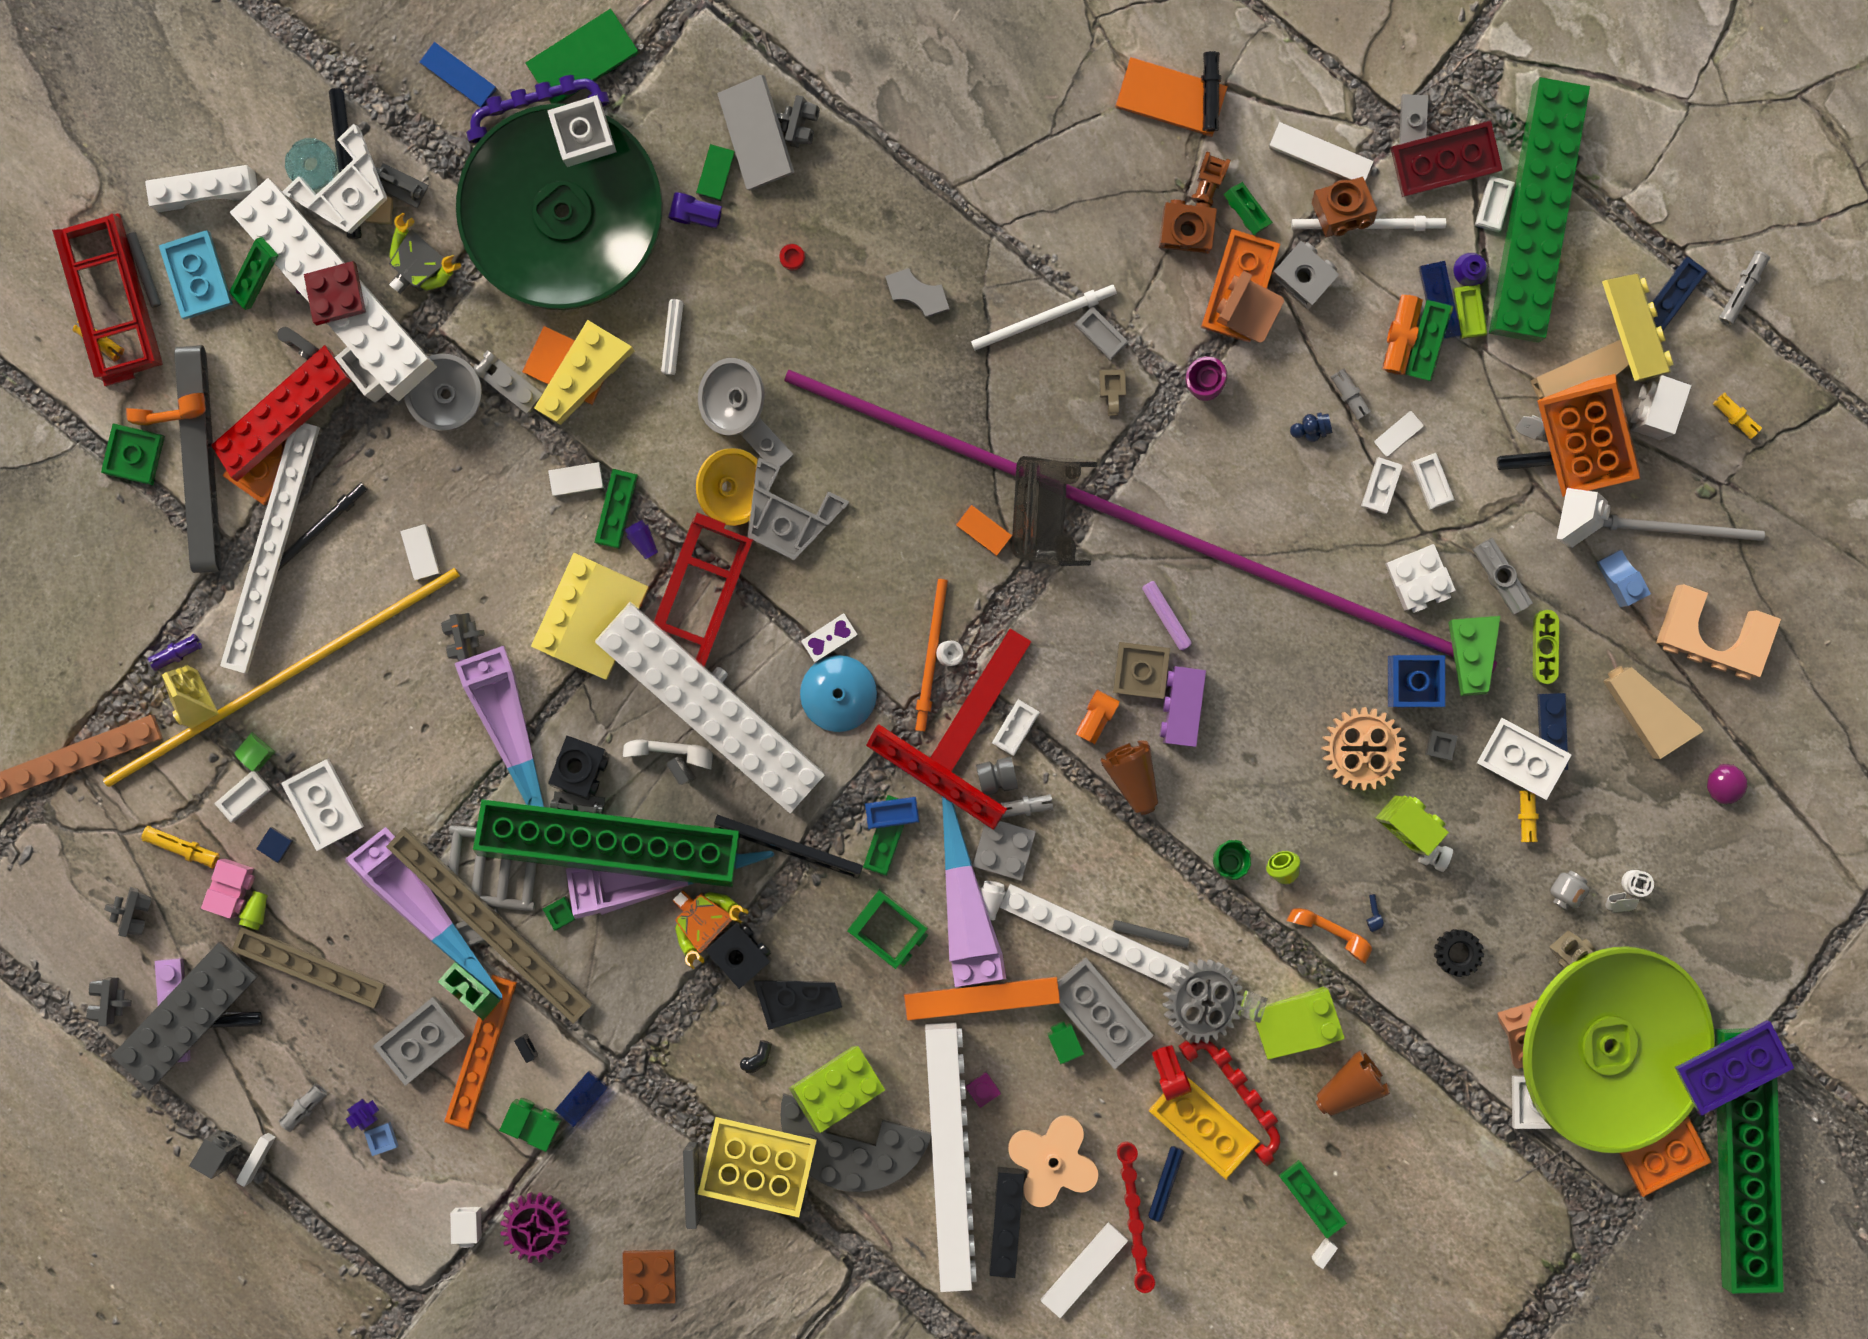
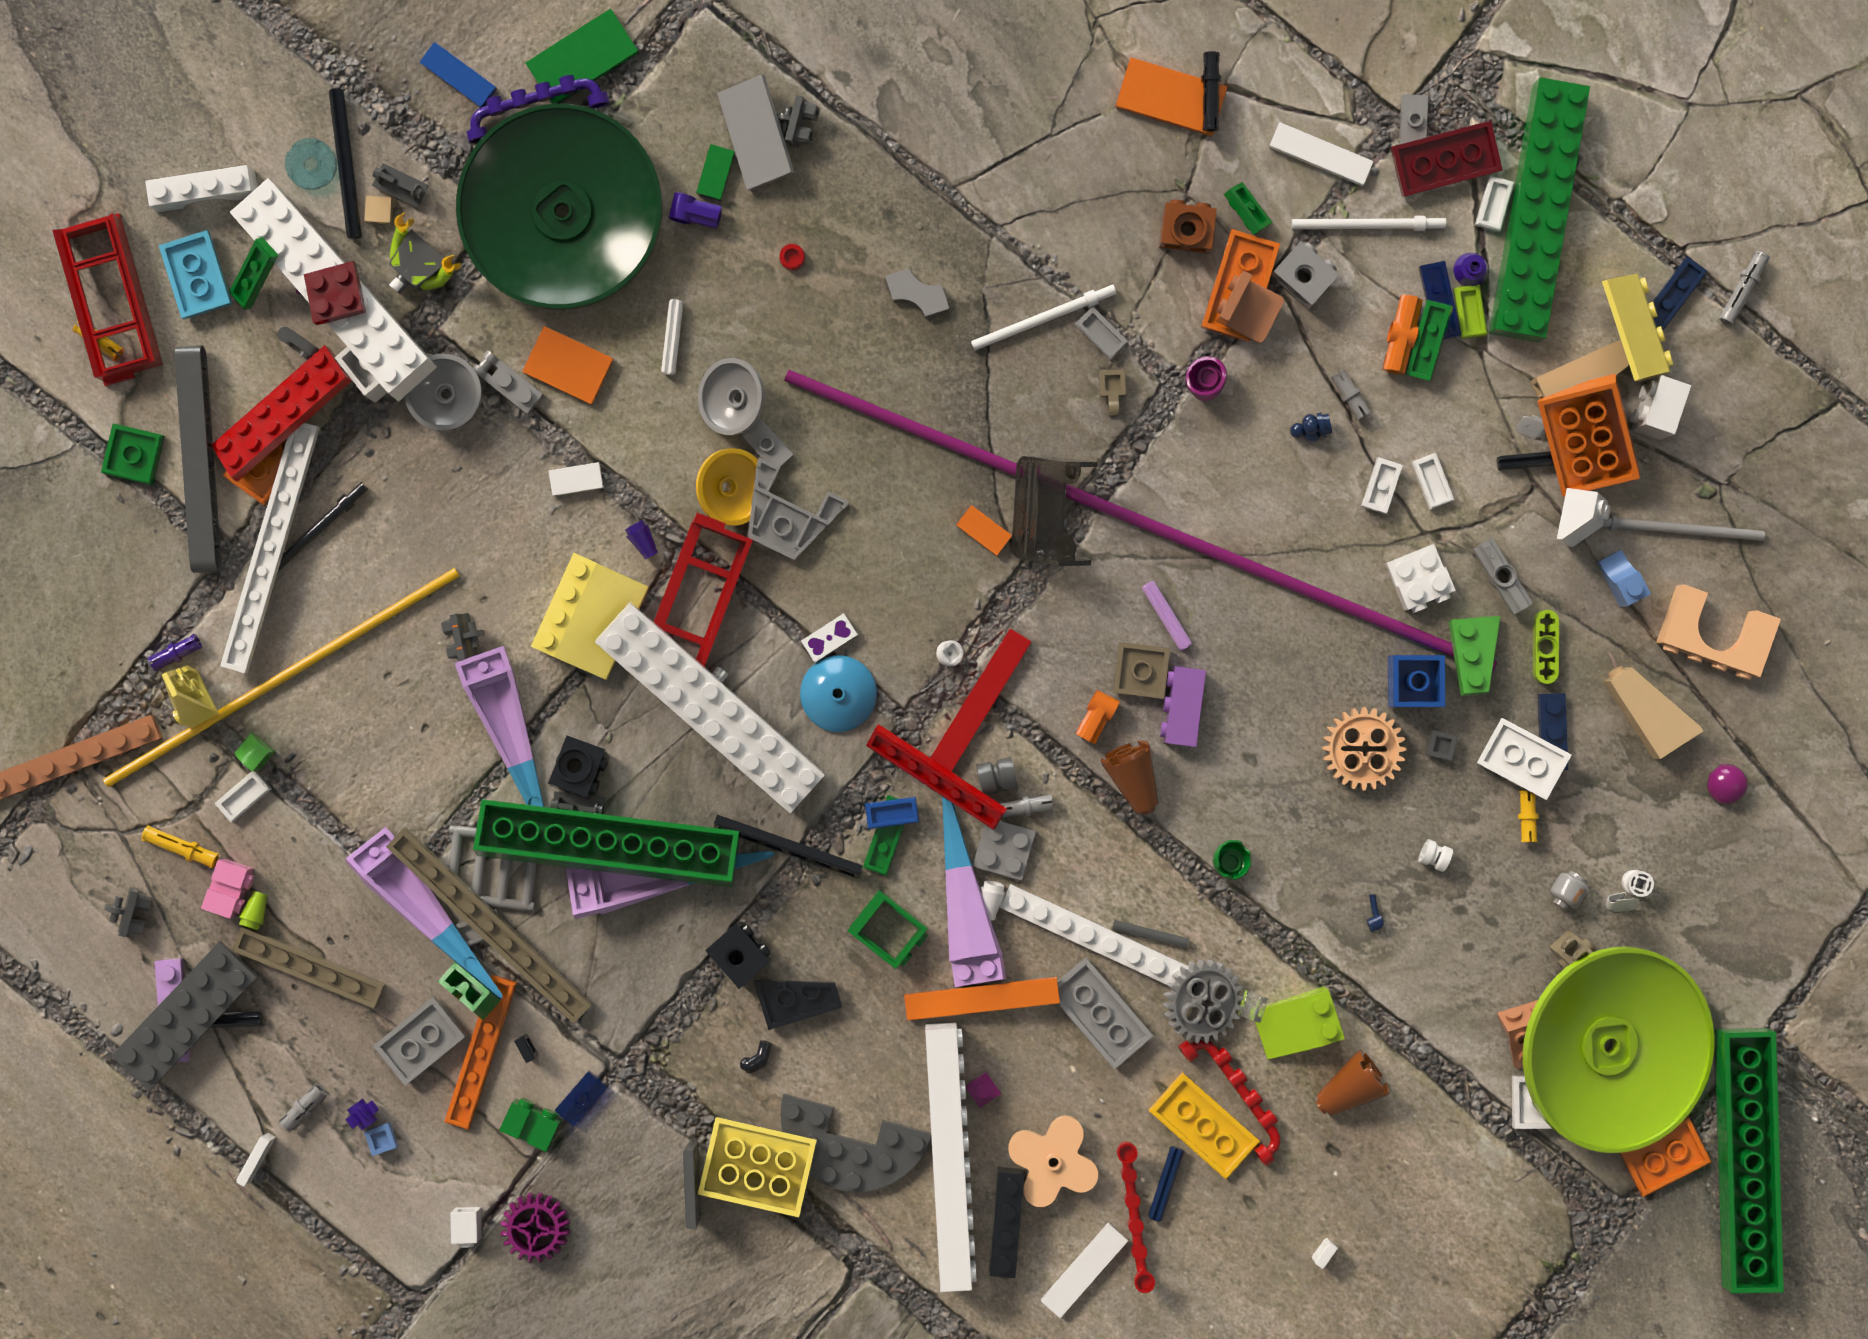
dark grey hips [86,977,132,1027] -> none
dark grey bar [126,232,161,308] -> none
orange piece [126,393,206,426] -> none
dark grey brick [189,1130,242,1179] -> none
dark blue tile [256,827,294,863] -> none
white plate [281,759,364,851] -> none
white wing [282,124,388,234] -> none
white tile [400,524,441,581] -> none
light yellow wedge [534,320,635,425] -> none
green tile [543,896,578,931] -> none
white brick [548,95,616,167] -> none
green tile [594,469,638,549] -> none
white piece [623,739,713,770] -> none
dark orange plate [623,1249,676,1305] -> none
dark grey tile [667,757,696,785] -> none
torso [673,890,749,969] -> none
lime brick [789,1046,885,1133] -> none
orange bar [915,579,948,732] -> none
white plate [992,699,1040,756] -> none
green brick [1047,1021,1084,1065] -> none
red piece [1152,1045,1192,1101] -> none
dark orange connector [1191,151,1231,207] -> none
lime cone [1266,851,1300,884] -> none
green plate [1279,1160,1347,1239] -> none
orange piece [1286,908,1372,964] -> none
dark orange brick [1312,176,1377,237] -> none
white sticker [1374,411,1423,456] -> none
lime brick [1375,795,1449,856] -> none
black tyre [1434,929,1484,977] -> none
dark purple plate [1675,1020,1794,1116] -> none
yellow pin [1713,392,1762,439] -> none

